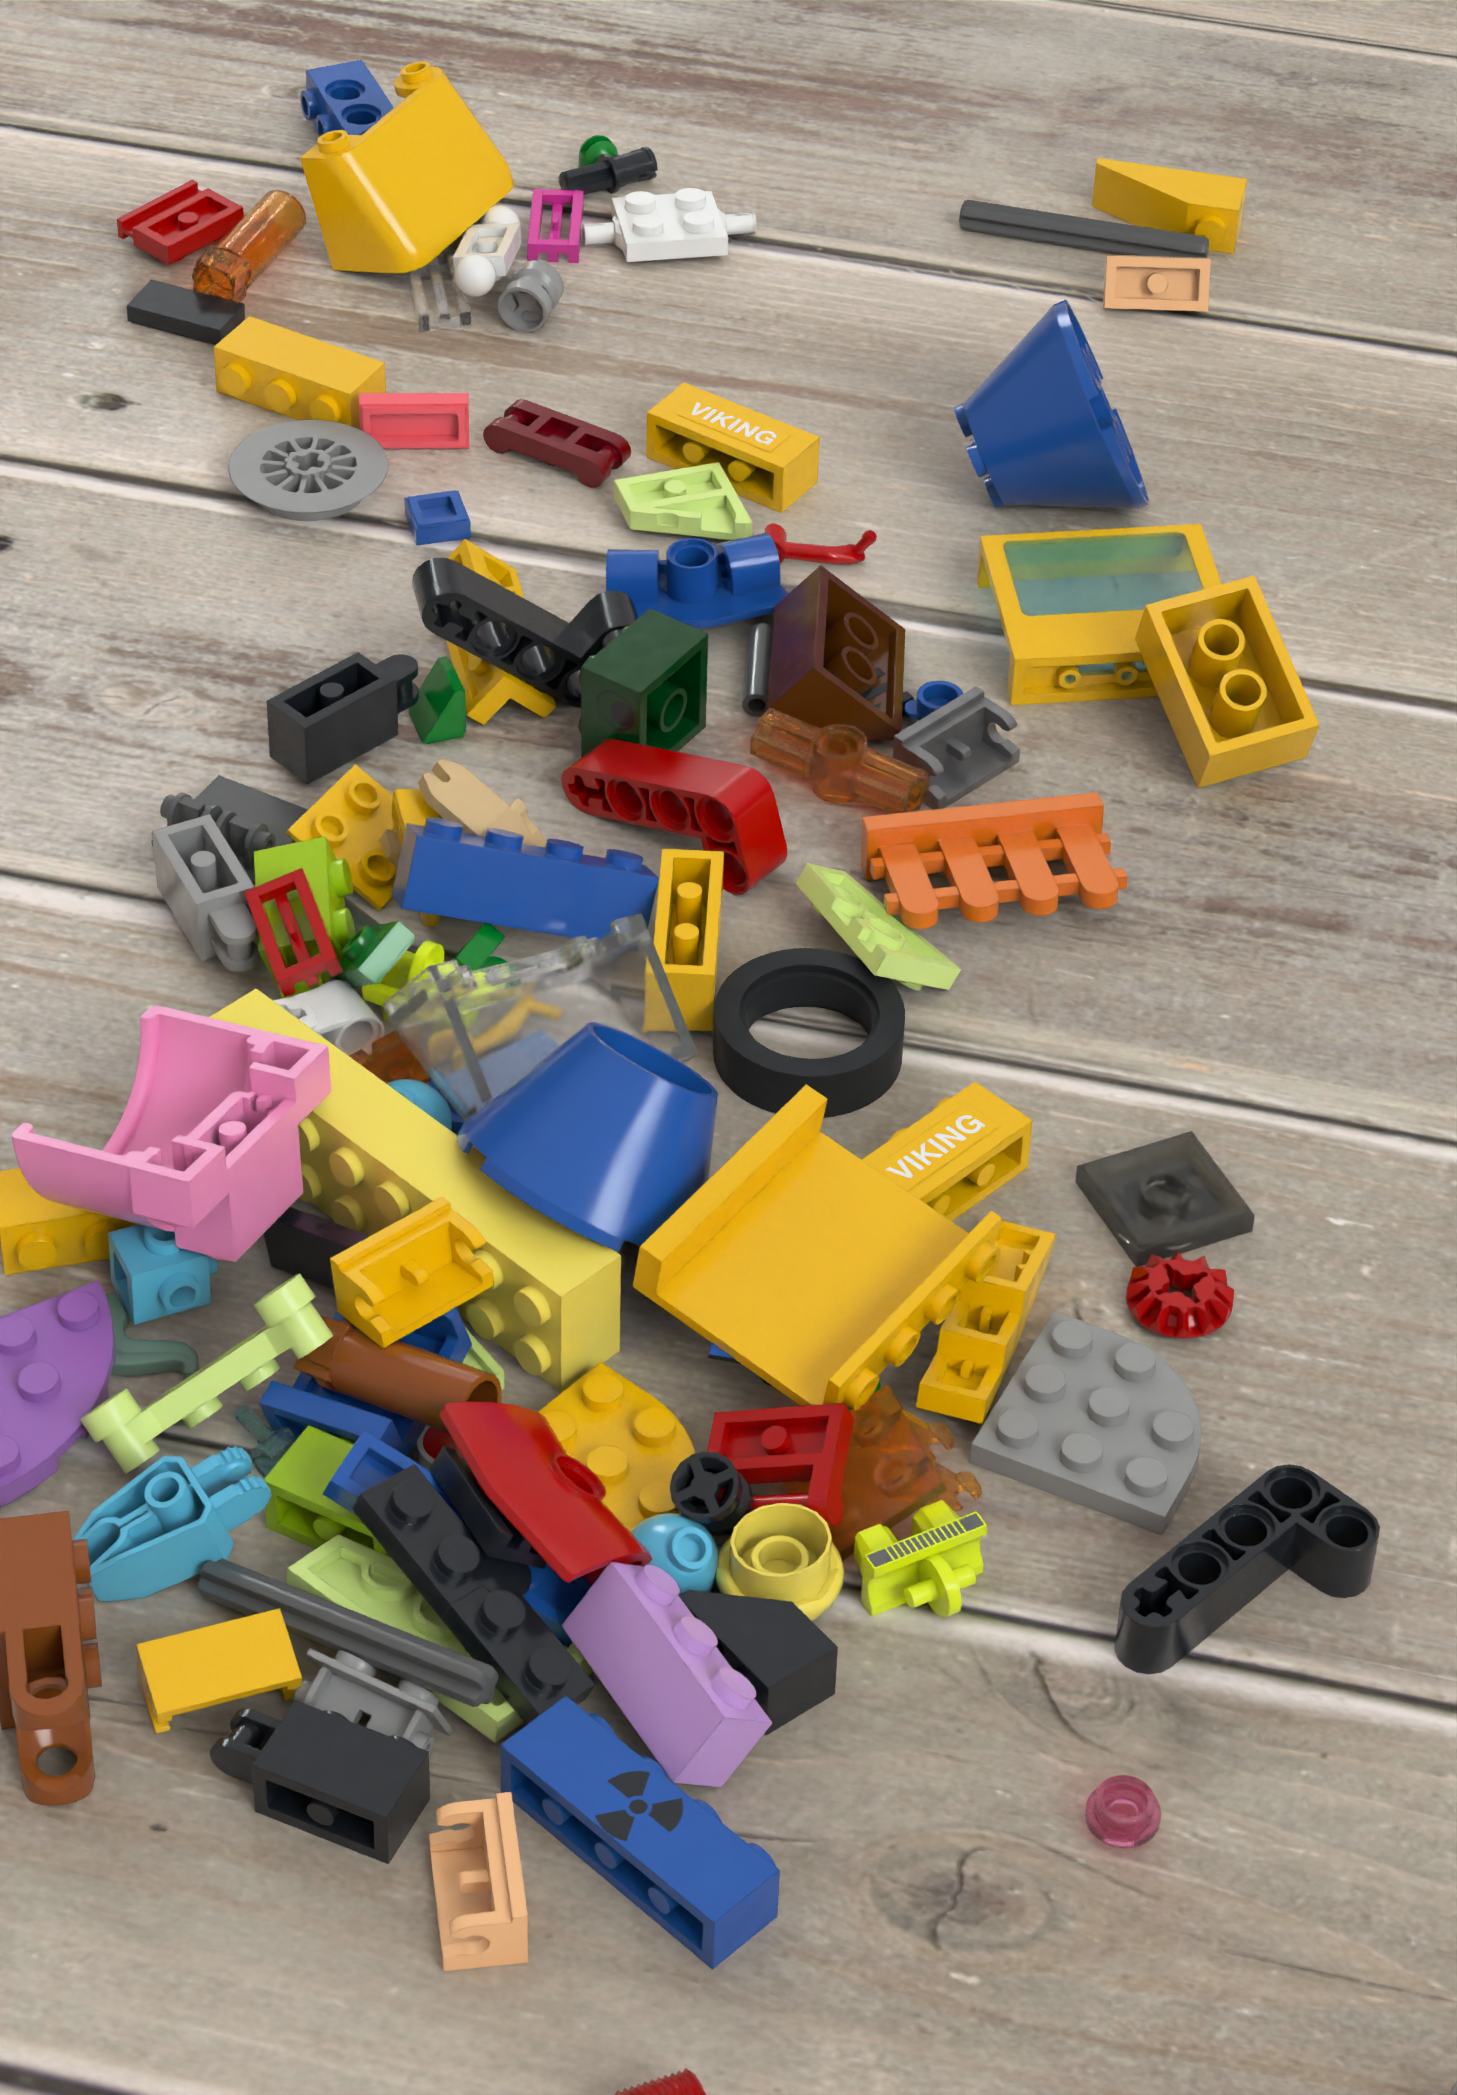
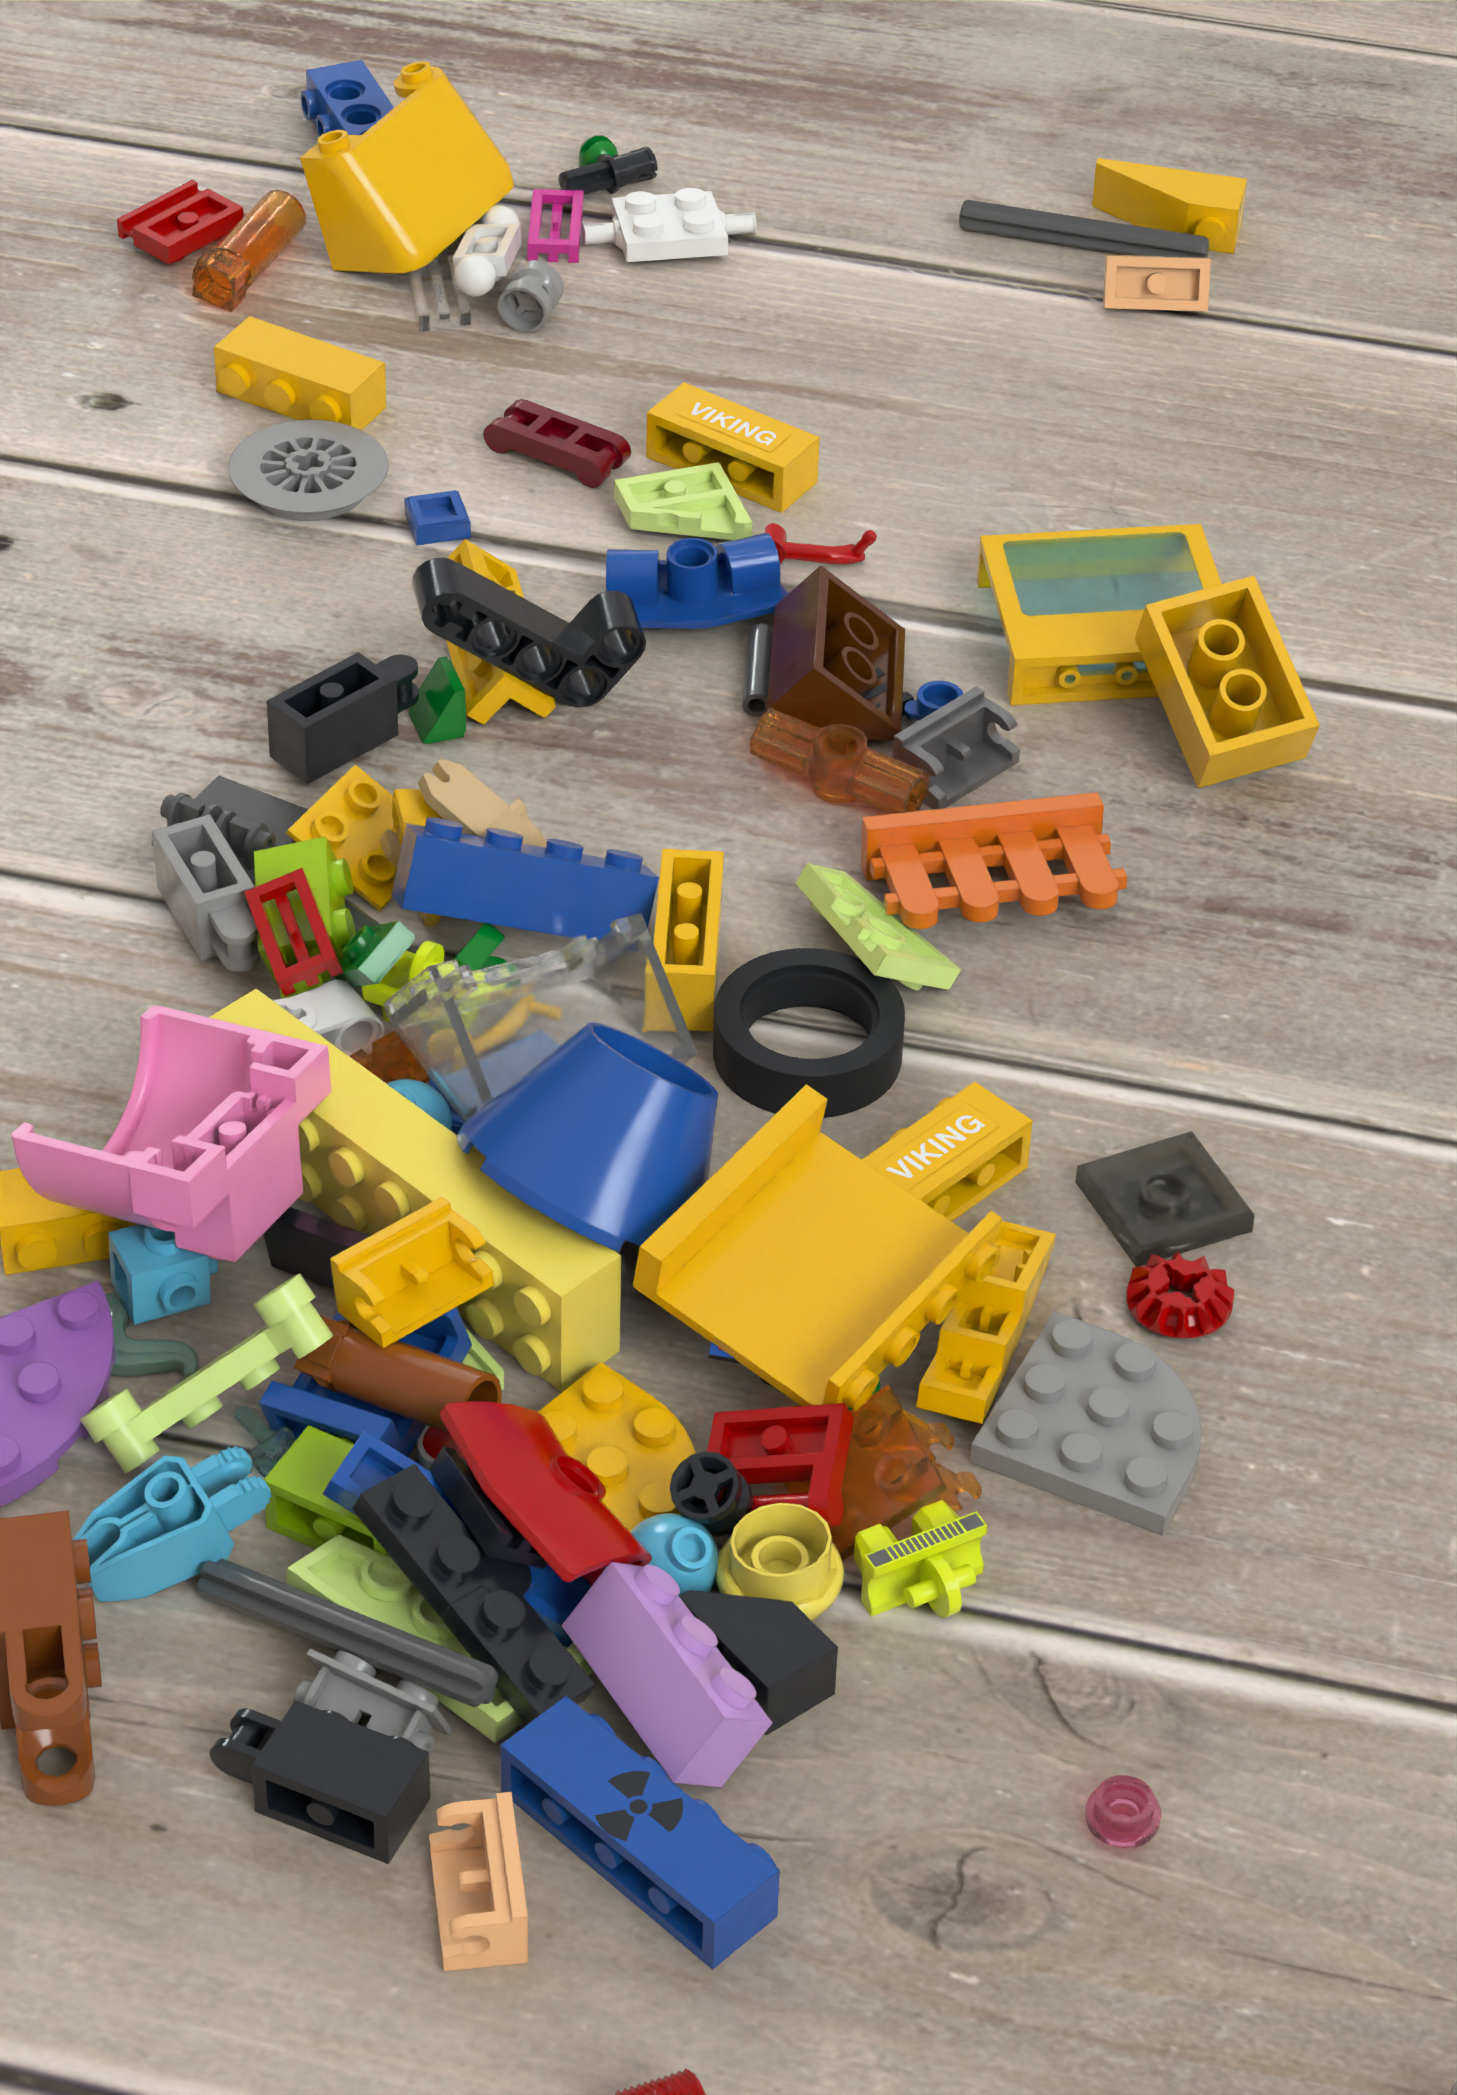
black tile [127,279,245,345] -> none
yellow hinge [136,1608,302,1734] -> none
coral tile [359,393,469,449] -> none
red beam [561,739,788,895] -> none
dark green brick [578,609,708,758] -> none
blue cone [954,300,1149,509] -> none
black beam [1114,1464,1380,1675] -> none

